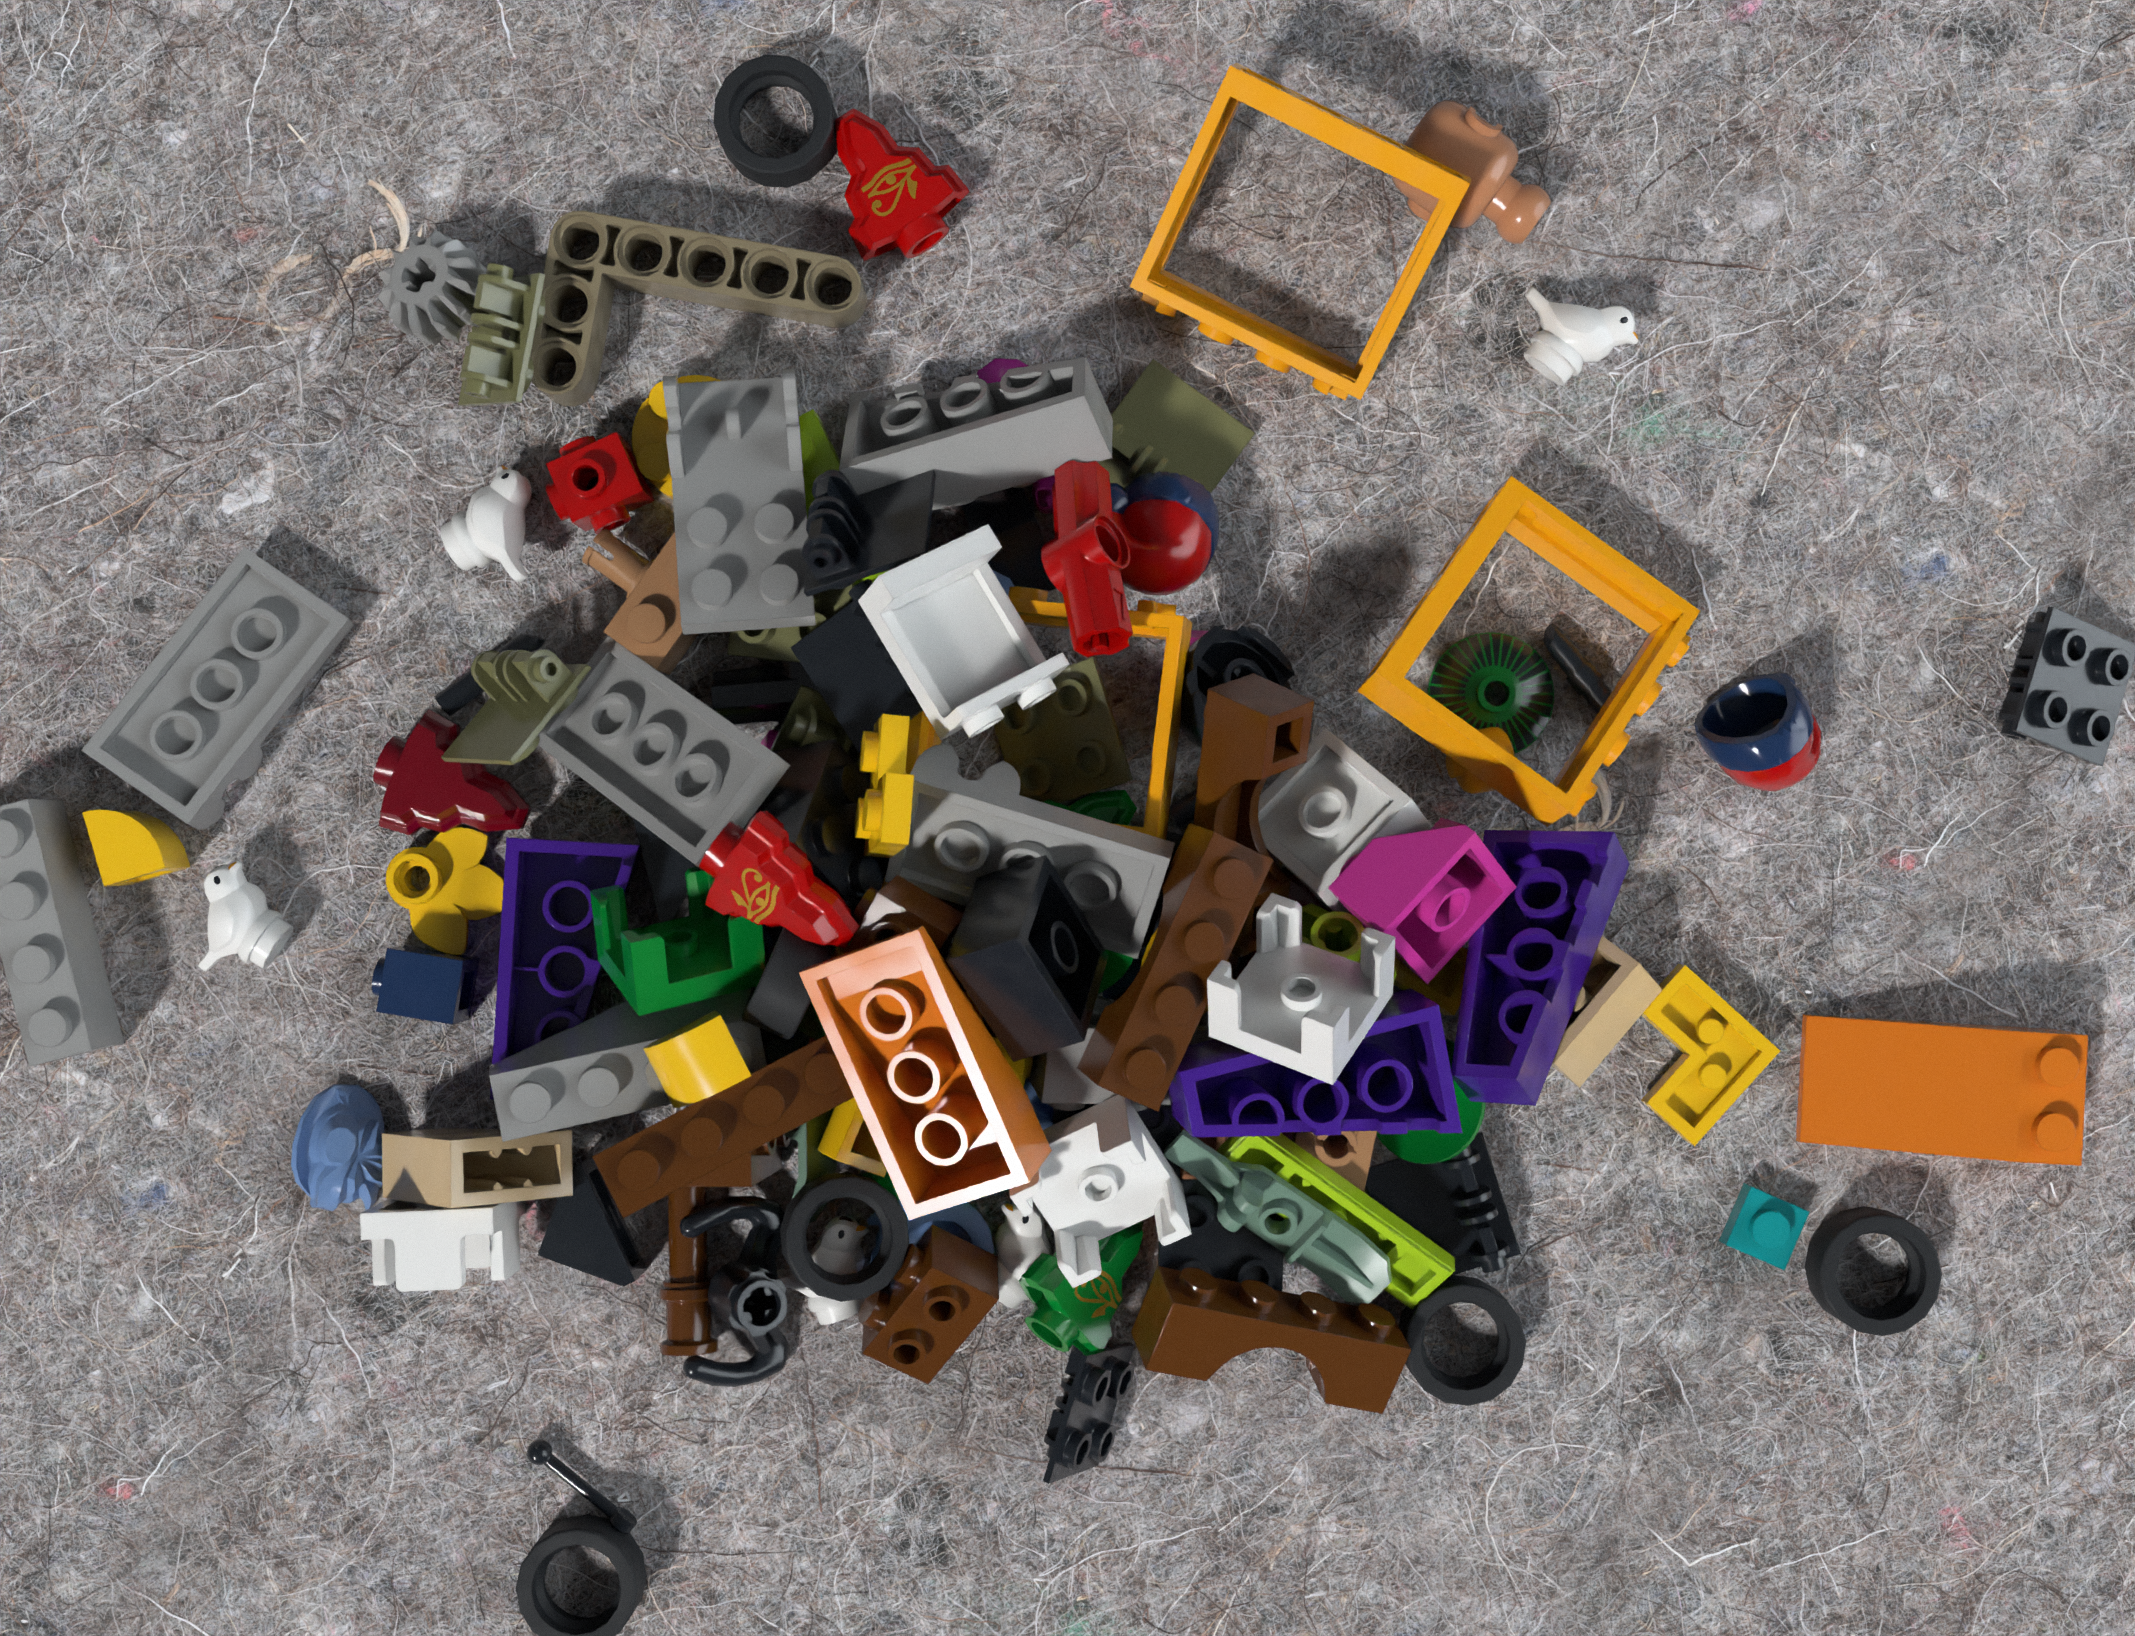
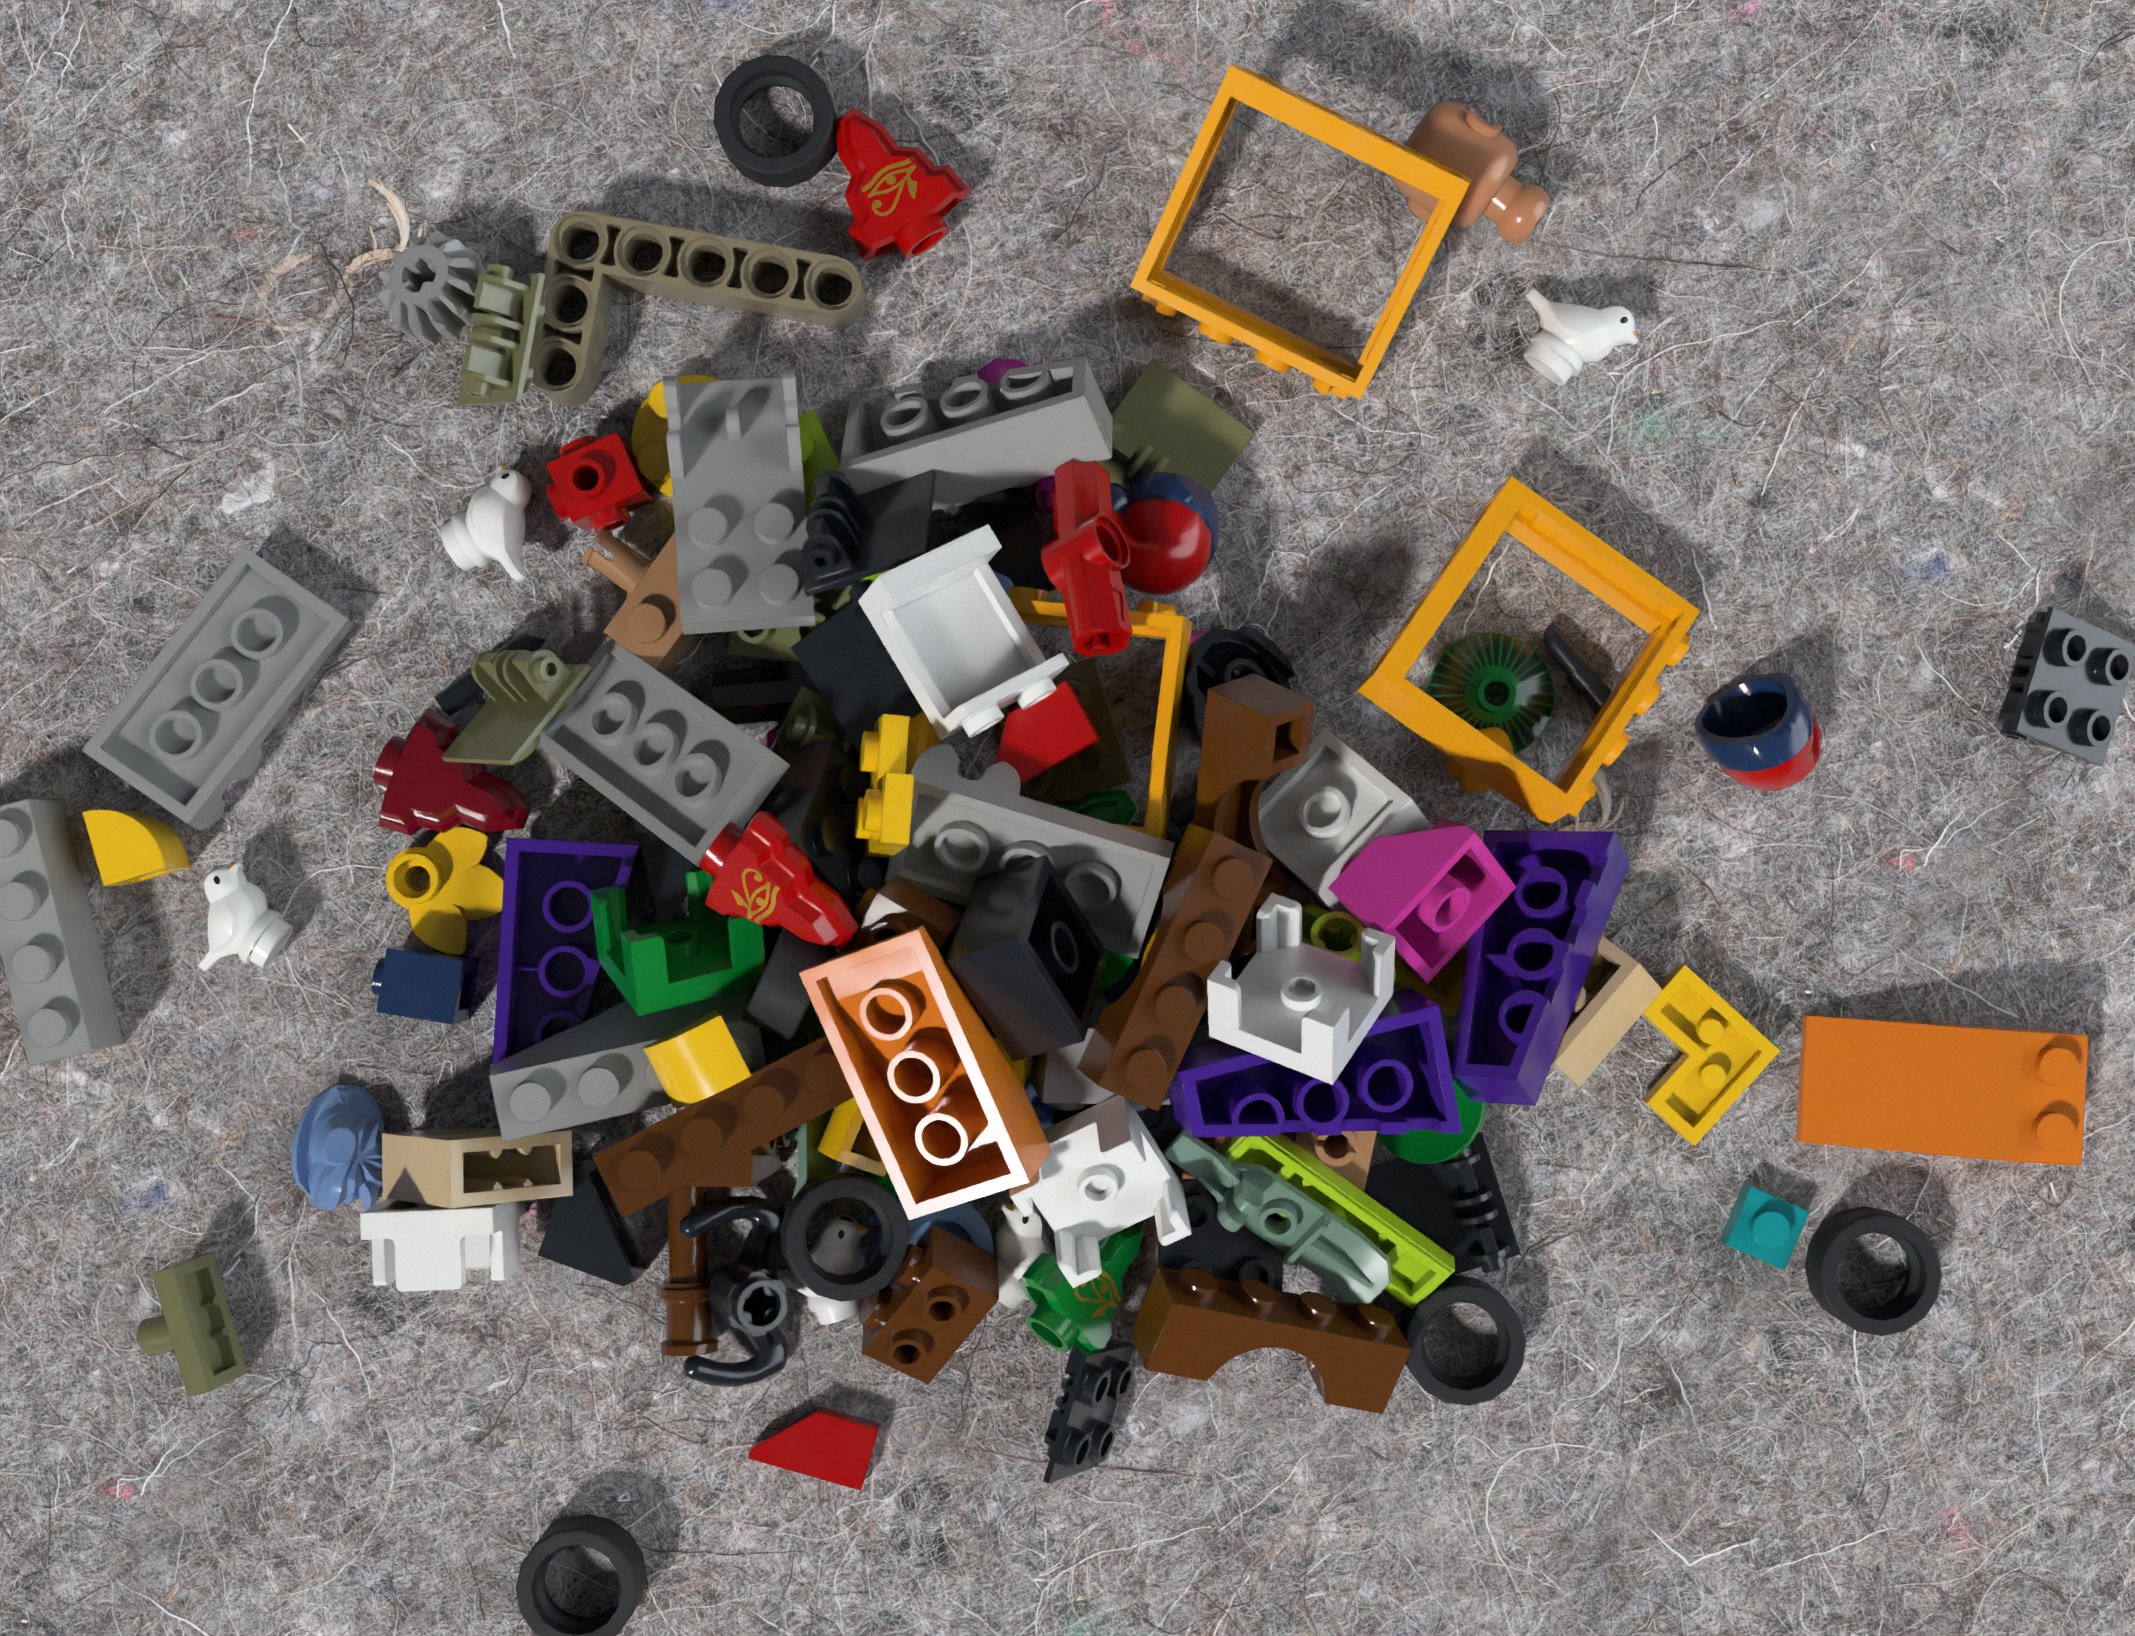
black hinge [527,1440,637,1534] -> none
none -> olive tile [137,1251,248,1397]
none -> red tile [748,1406,880,1491]
none -> red tile [994,680,1101,785]

